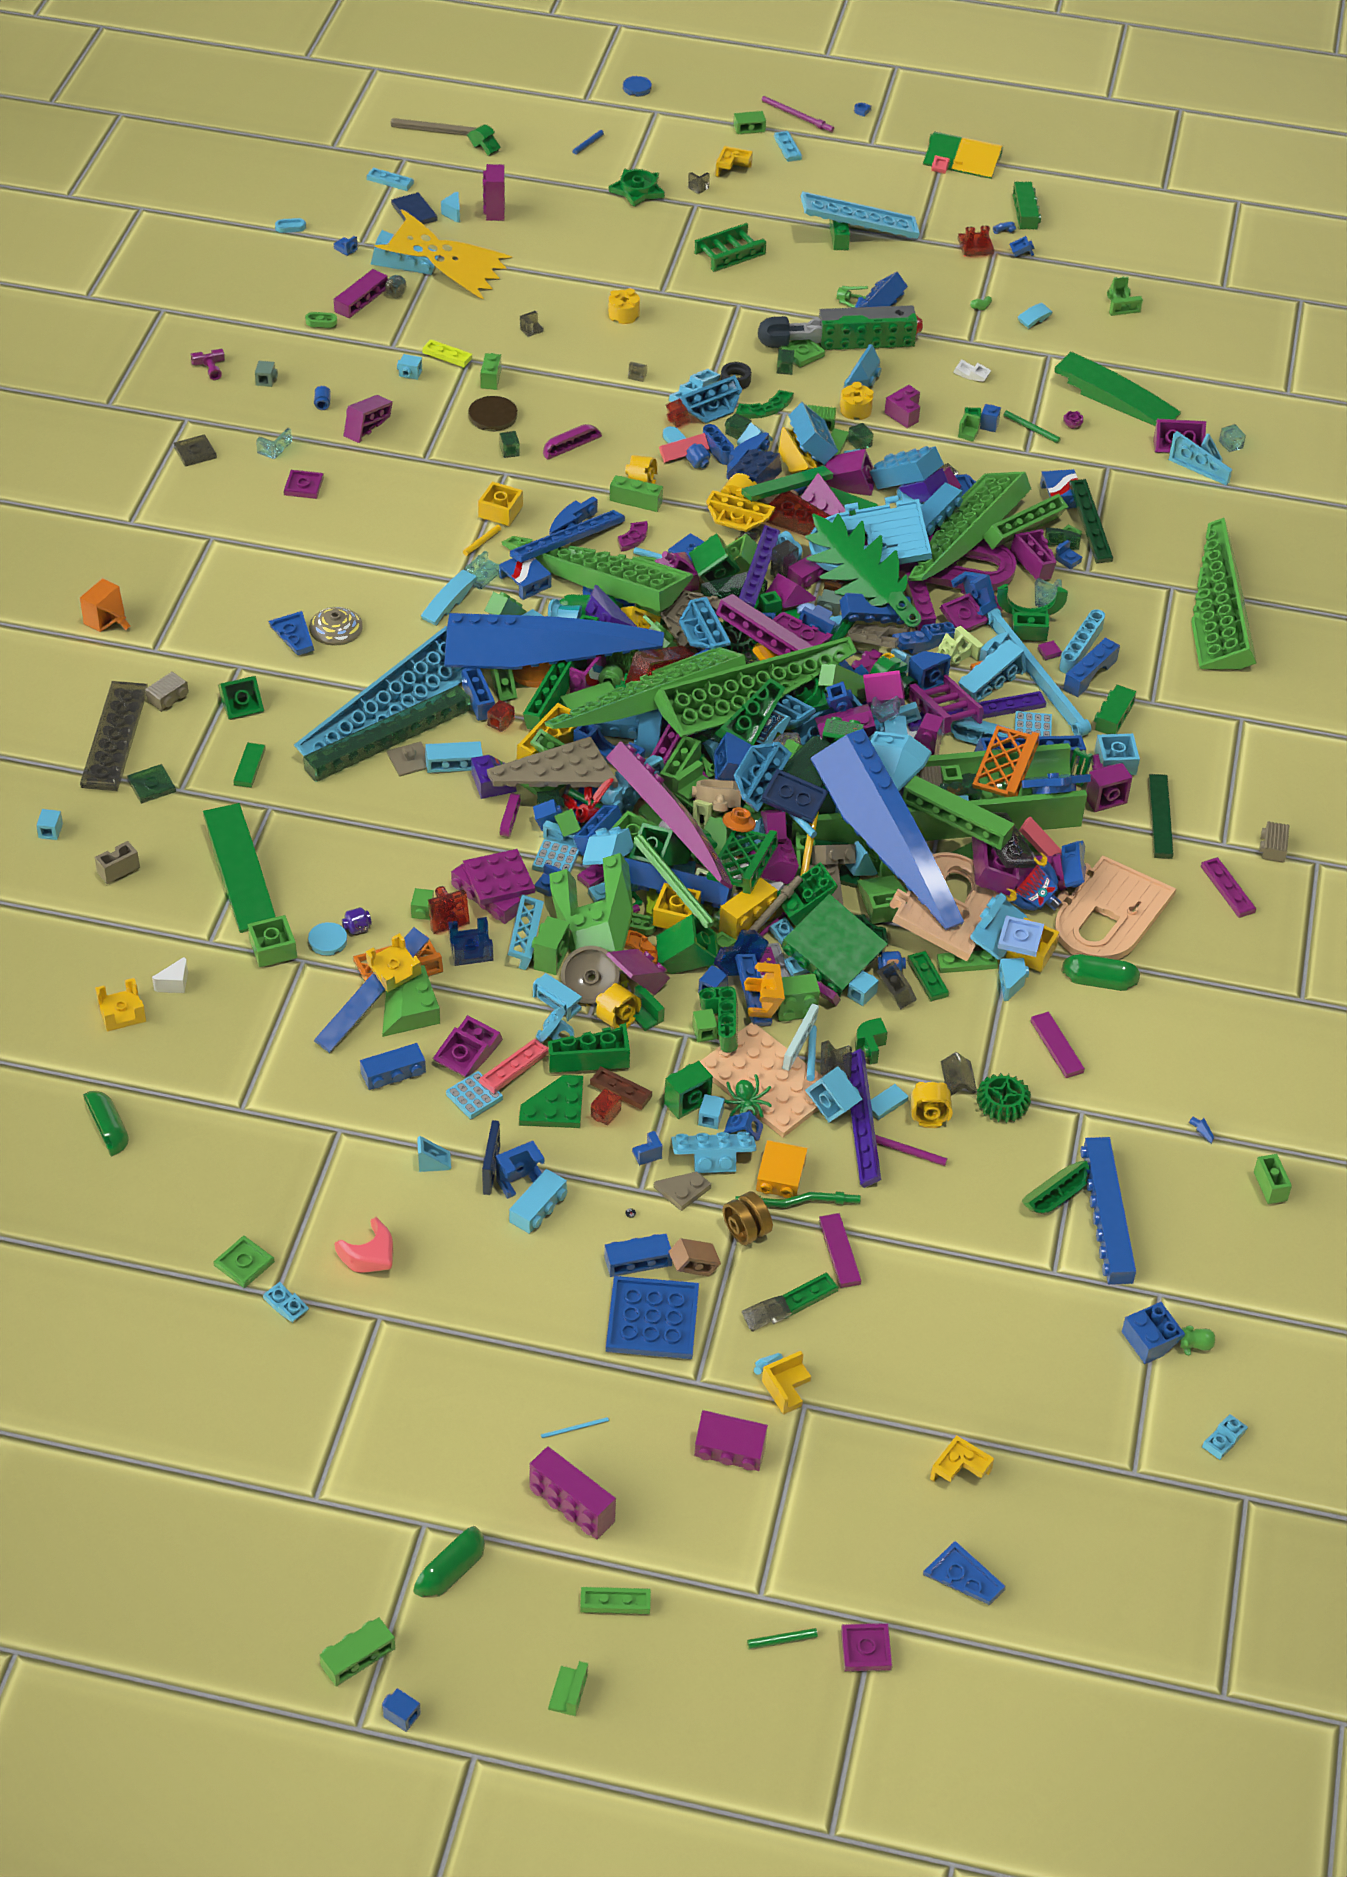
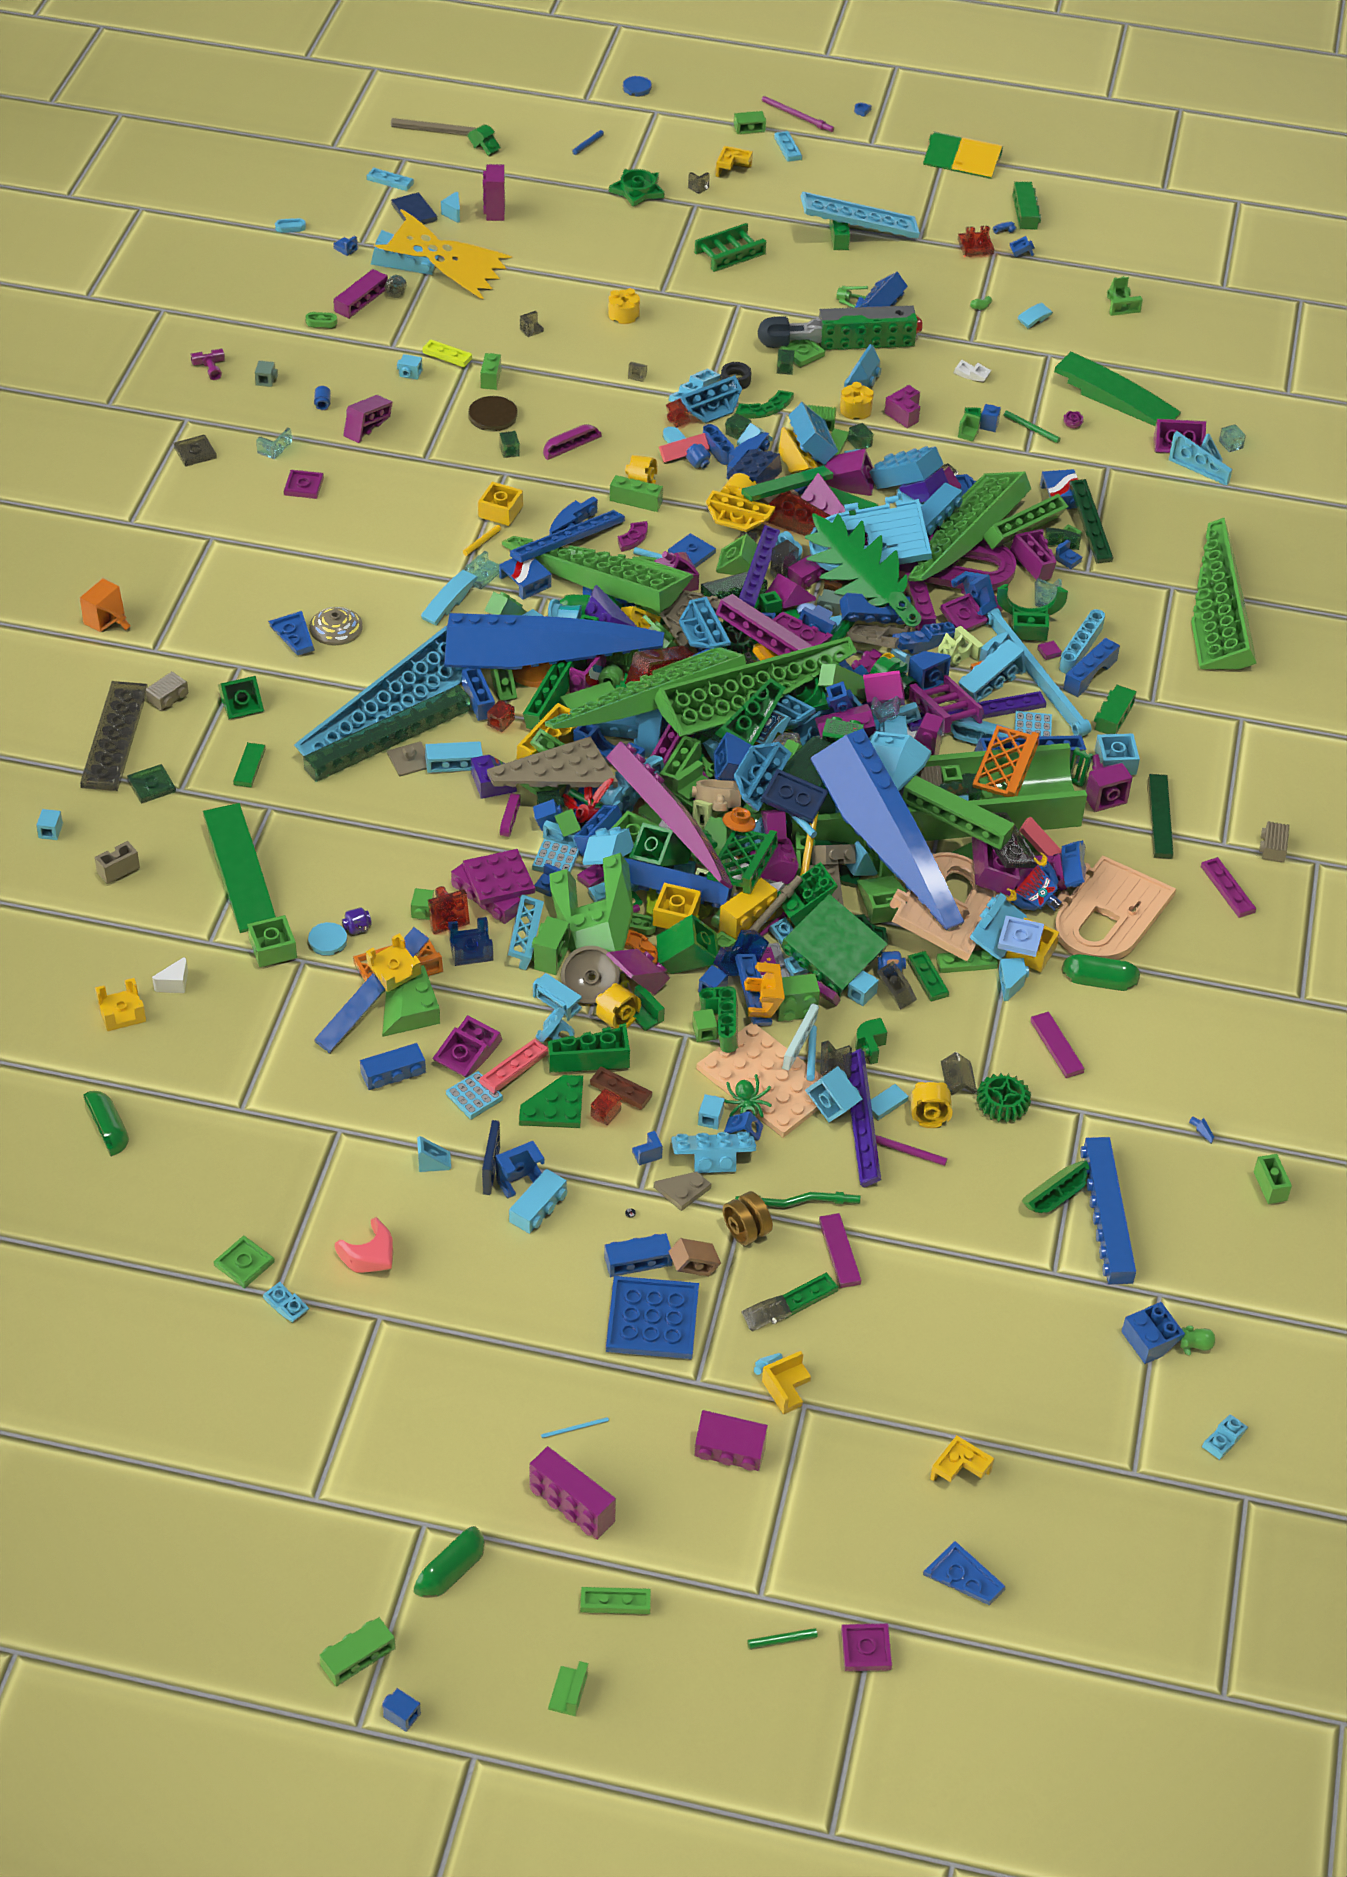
bright green axle [634,834,714,929] -> none
green brick [664,1060,713,1119] -> none
green slope [689,533,741,590] -> none
light orange panel [756,1140,807,1198] -> none
coral tile [931,156,950,174] -> none
blue plate [1022,773,1091,794] -> none

